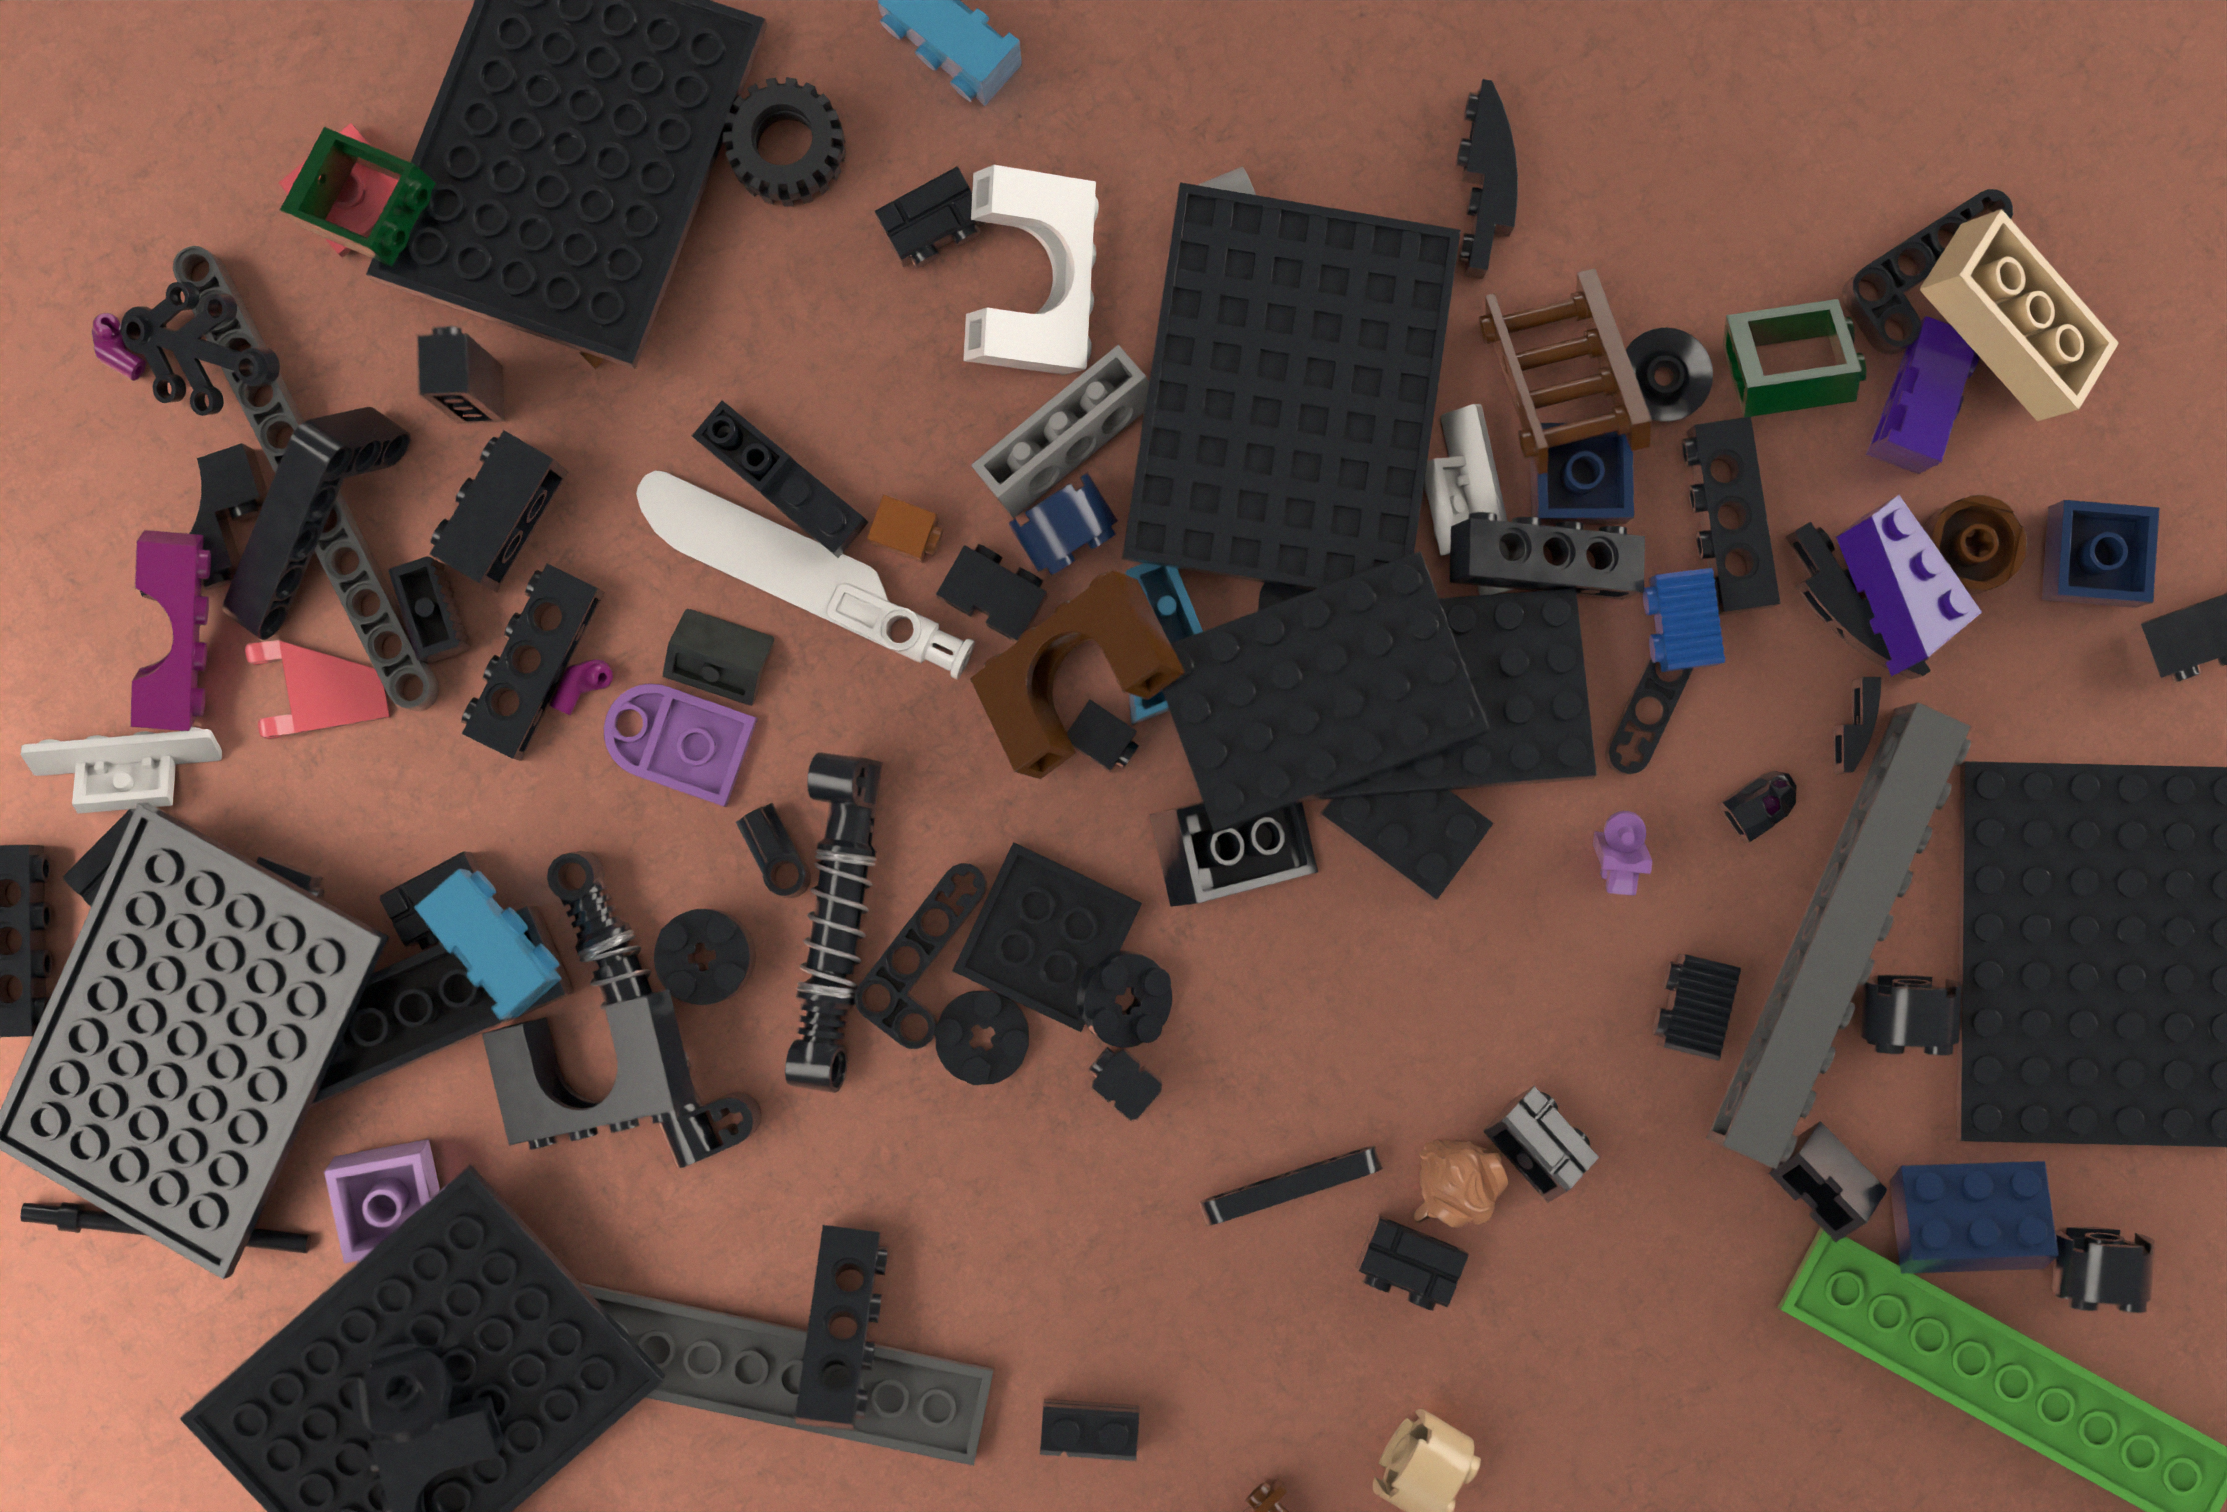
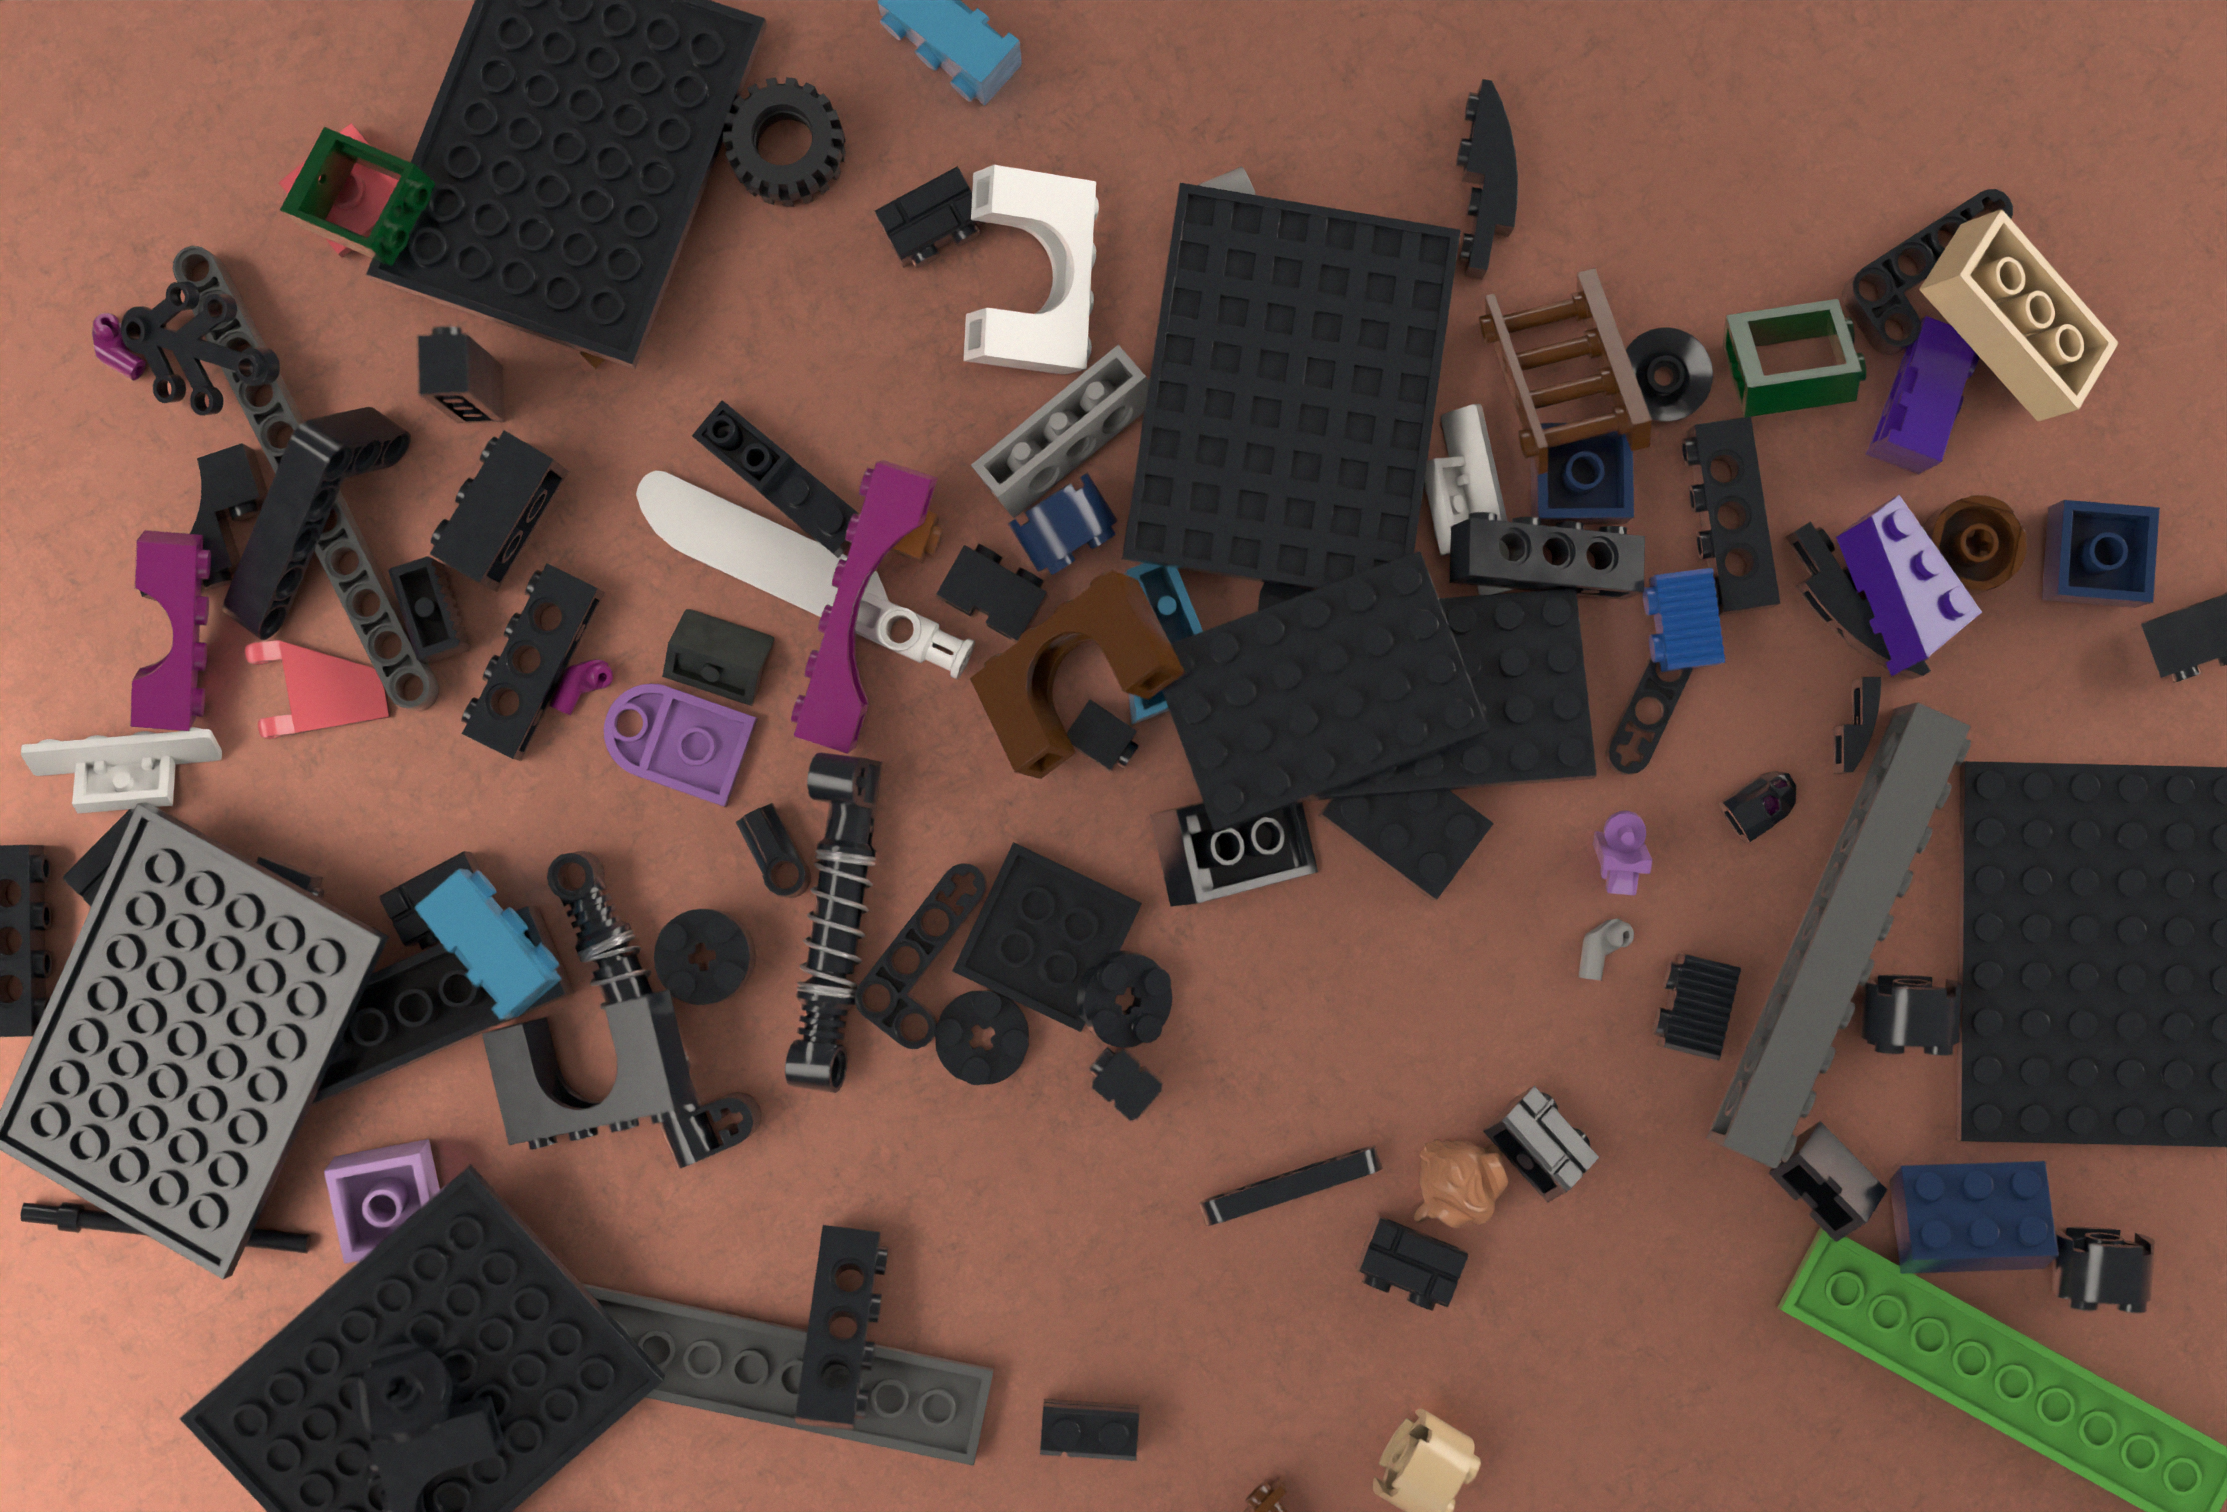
none -> magenta arch [791,460,938,754]
none -> light grey arm [1578,919,1634,981]

